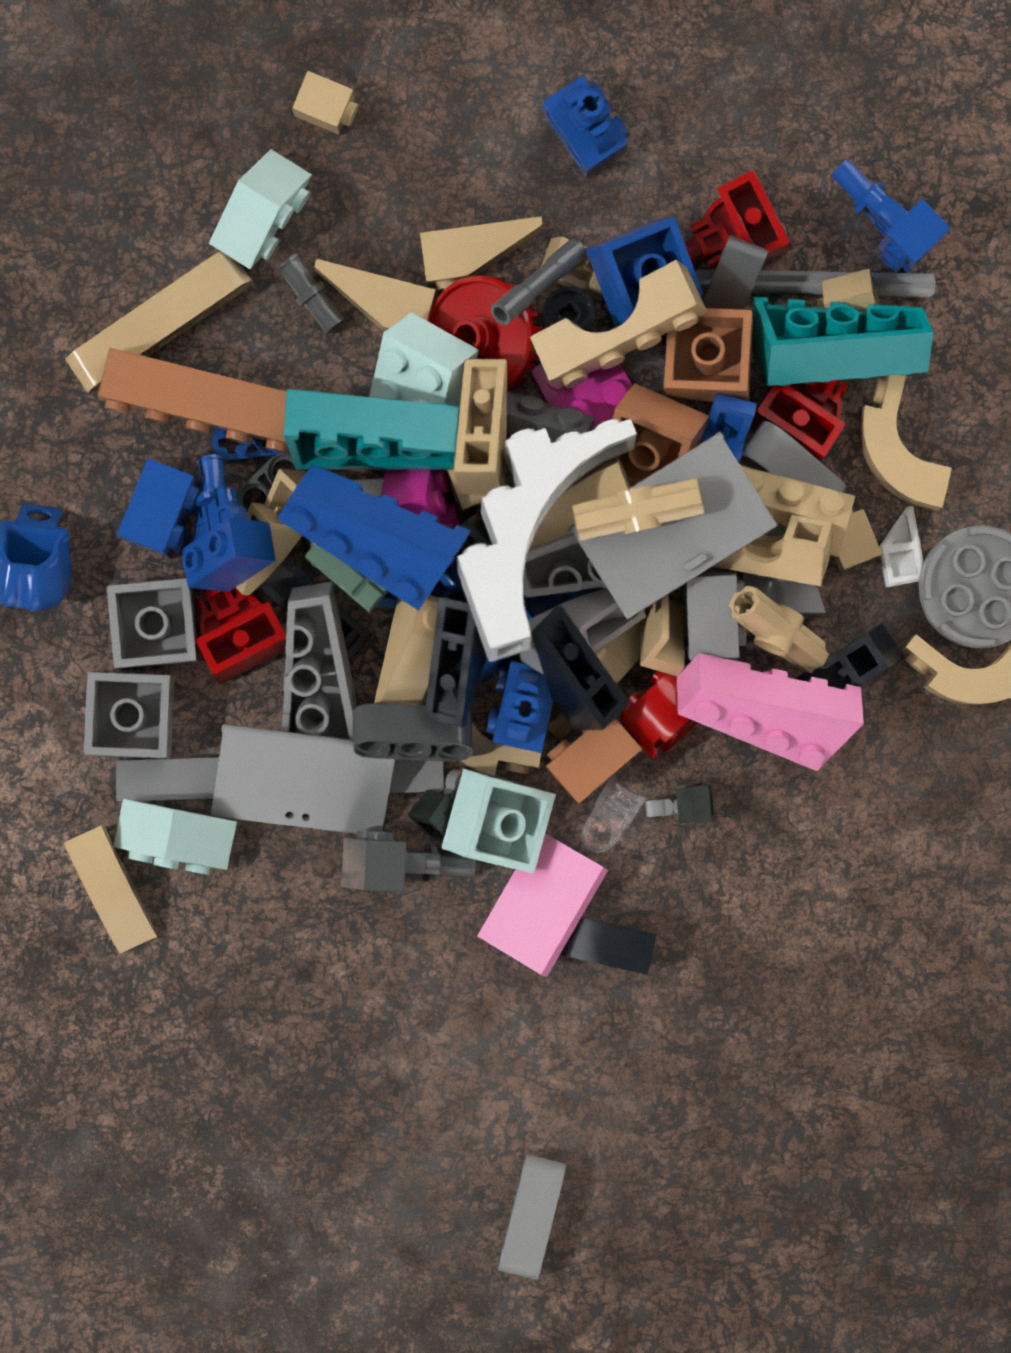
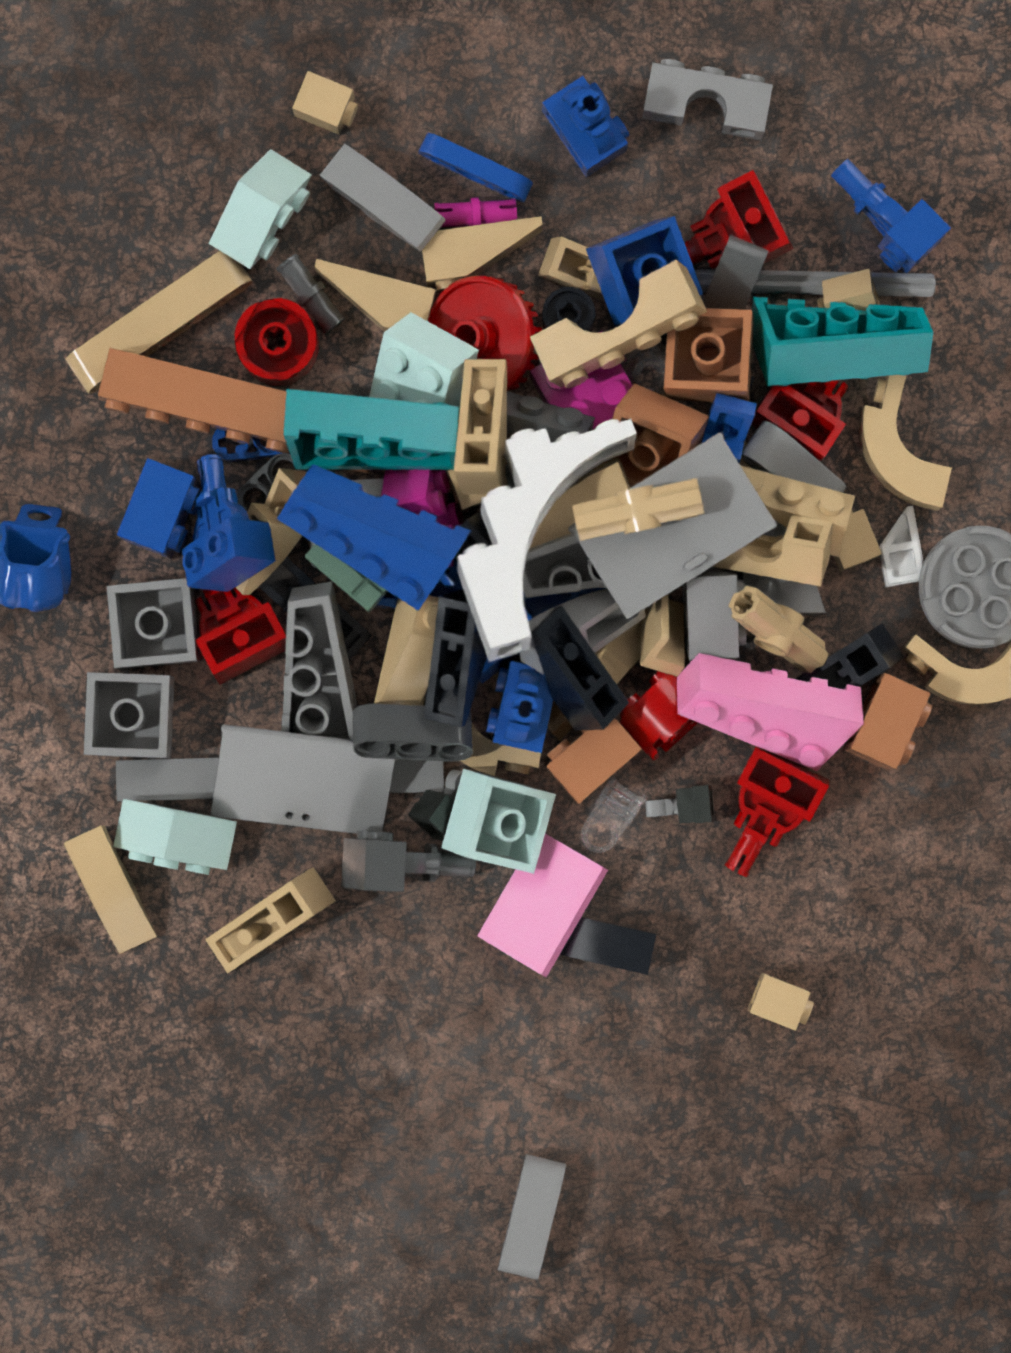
dark grey piece [491,239,587,325] -> none
none -> tan slope [205,867,336,974]
none -> red brick [234,298,319,386]
none -> light grey slope [320,144,446,252]
none -> blue beam [418,133,533,203]
none -> dark pink pin [434,197,517,229]
none -> light grey arch [642,59,773,140]
none -> red brick [724,746,830,877]
none -> tan brick [747,972,814,1031]
none -> nougat brick [843,673,933,770]

